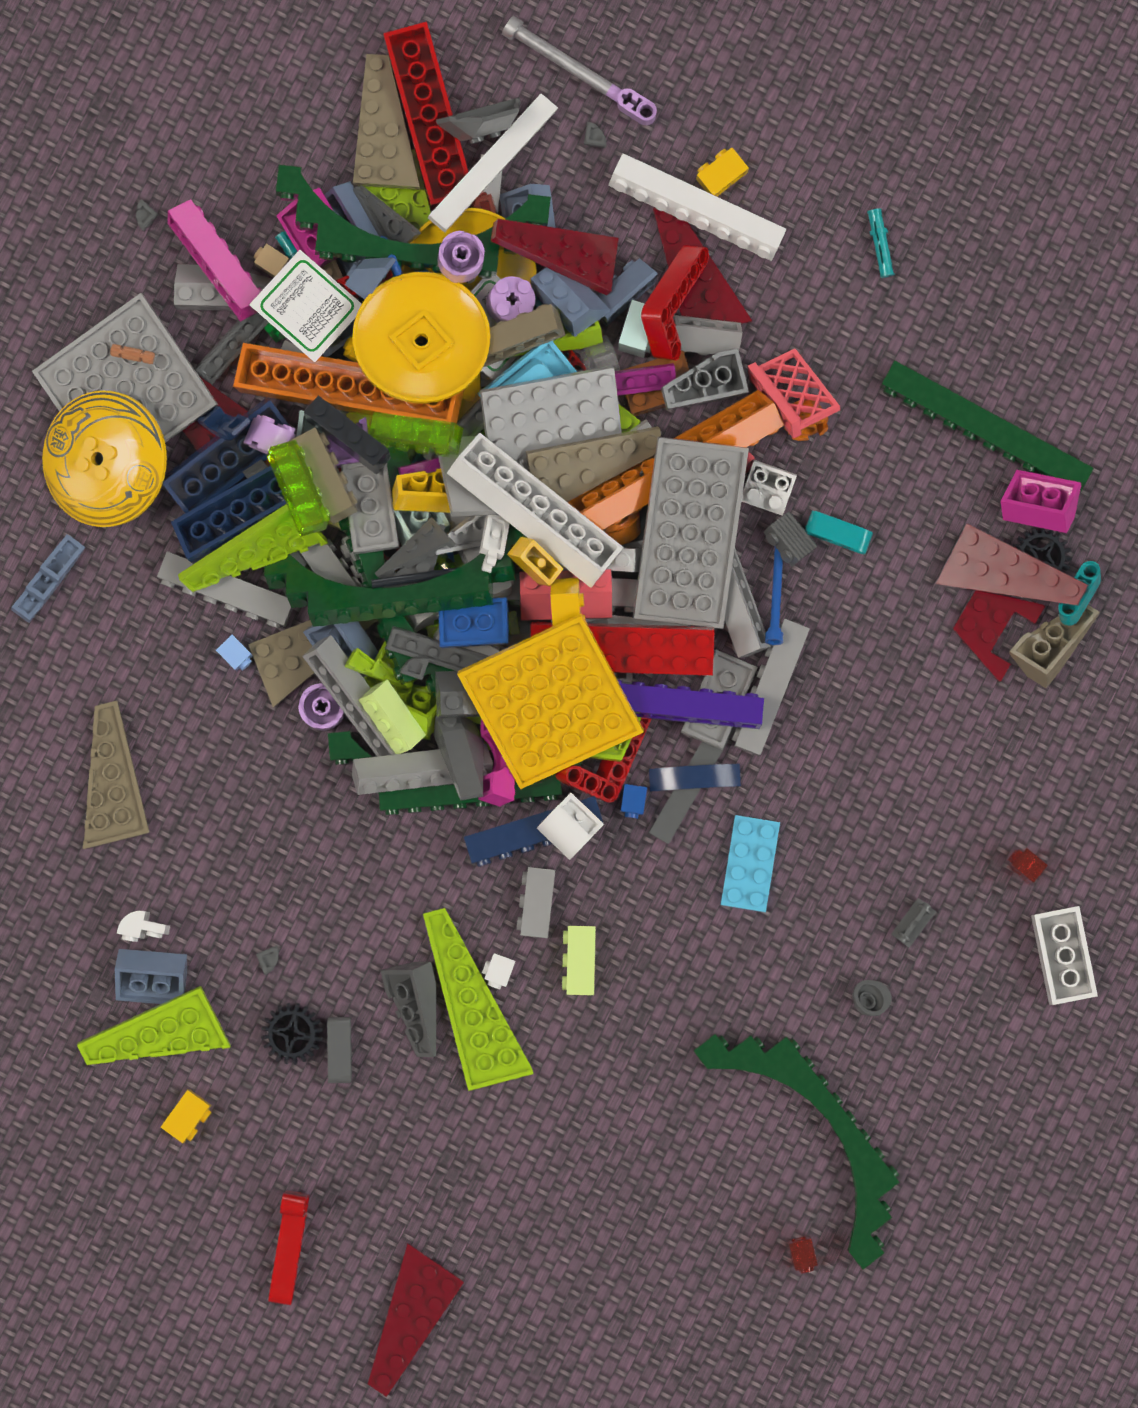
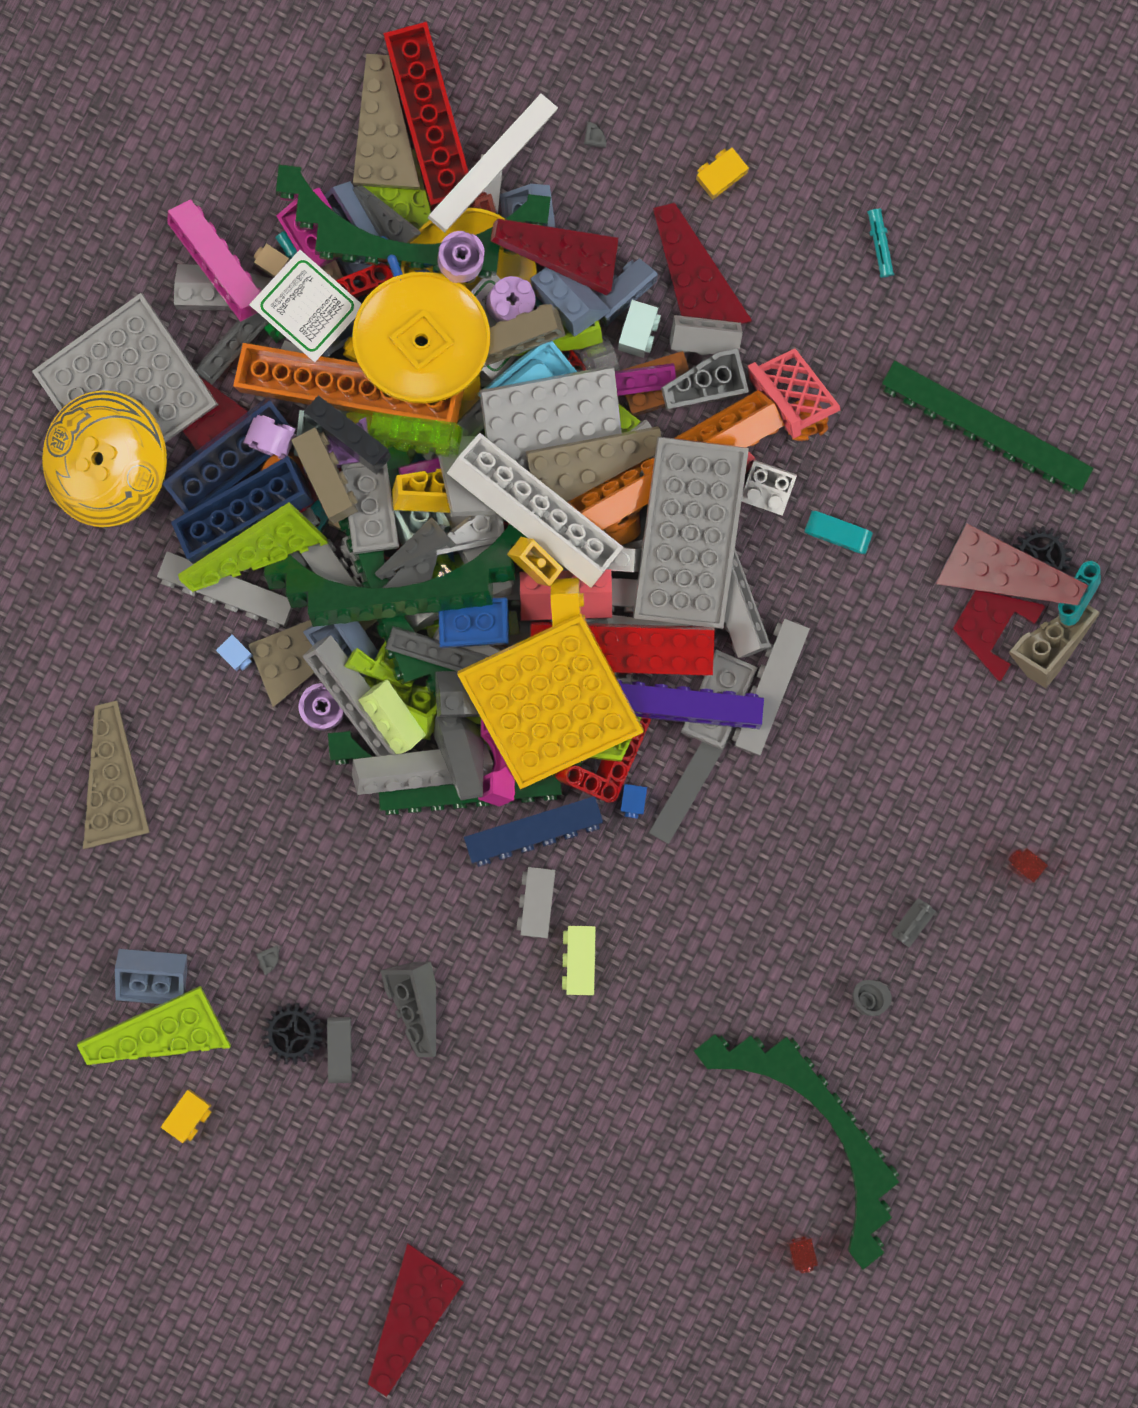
sand blue slope [11,534,85,623] -> none
nougat axle [110,344,155,364] -> none
white brick [117,911,170,942] -> none
dark grey tile [136,199,159,232] -> none
dark blue slope [196,406,250,440] -> none
dark grey tile [243,459,267,479] -> none
clear neon green brick [267,440,330,537] -> none
red beam [268,1190,310,1306] -> none
sand blue slope [345,257,396,299] -> none
black bar [371,567,459,588] -> none
dark grey tile [400,656,430,680] -> none
lime wing [423,908,534,1091] -> none
dark grey wedge [436,97,521,144] -> none
white plate [479,515,509,573] -> none
white brick [482,953,516,989] -> none
flat silver piece [502,15,657,126] -> none
white brick [537,793,604,860] -> none
white brick [608,154,786,261] -> none
red beam [641,245,709,361] -> none
dark blue slope [649,764,741,792] -> none
medium azure plate [721,815,780,912] -> none
dark grey brick [764,511,817,567] -> none
blue piece [765,547,784,645] -> none
dark pink slope [1001,470,1081,533] -> none
white brick [1031,906,1098,1005] -> none

